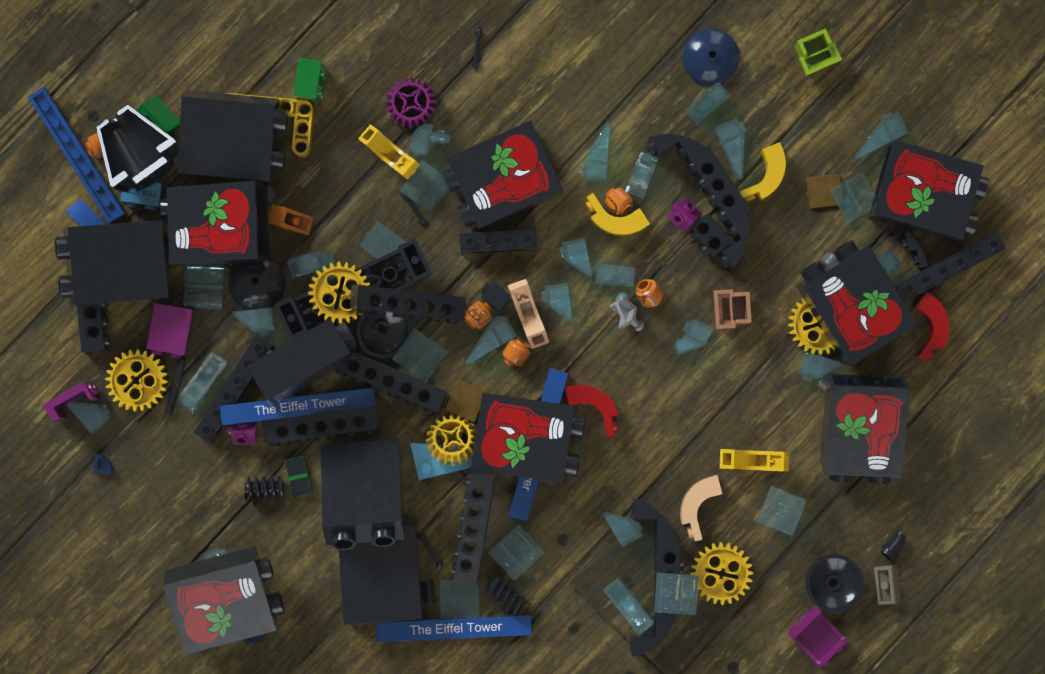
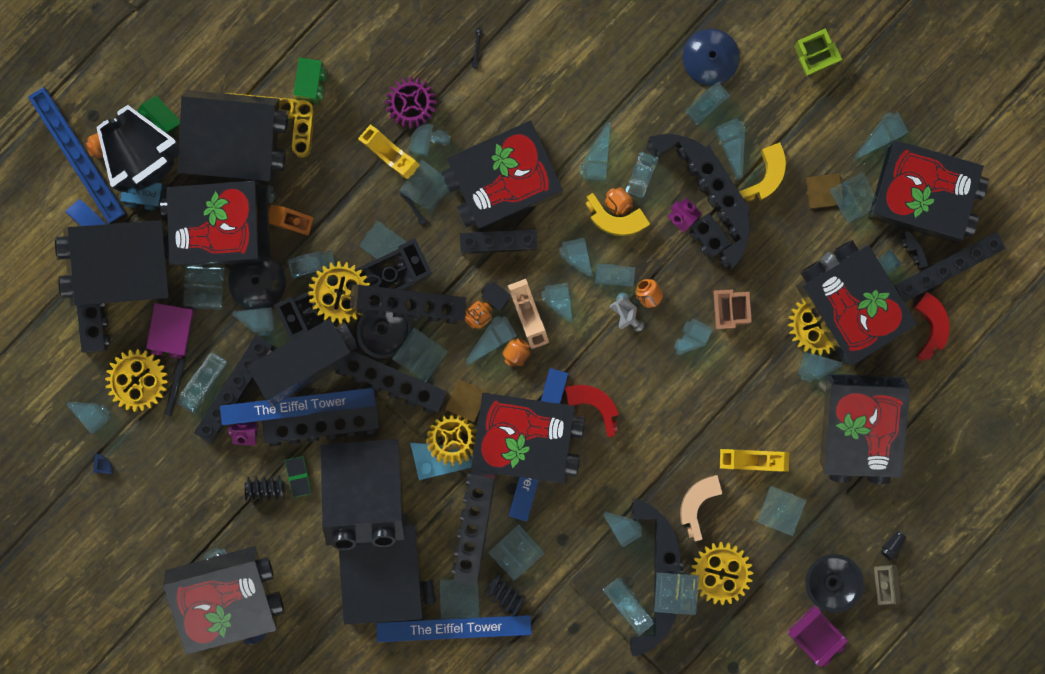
magenta panel [43,381,100,422] -> none
black hinge [418,533,443,568] -> none

